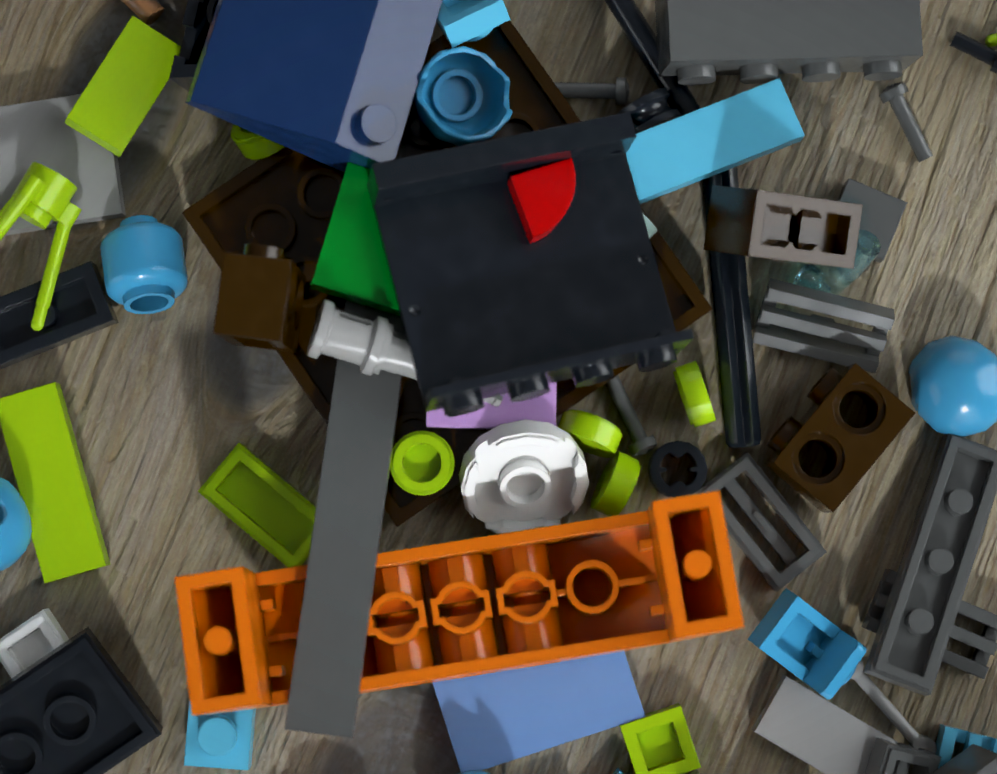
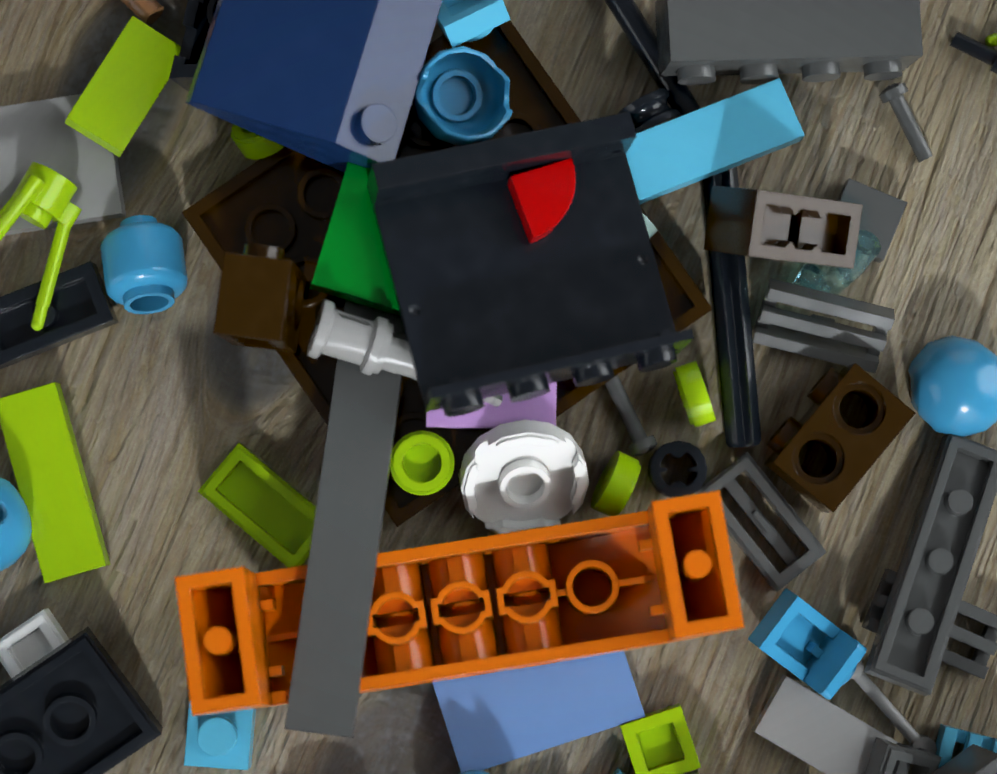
dark grey piece [554,77,630,106] -> none
lime tile [558,409,623,458] -> none

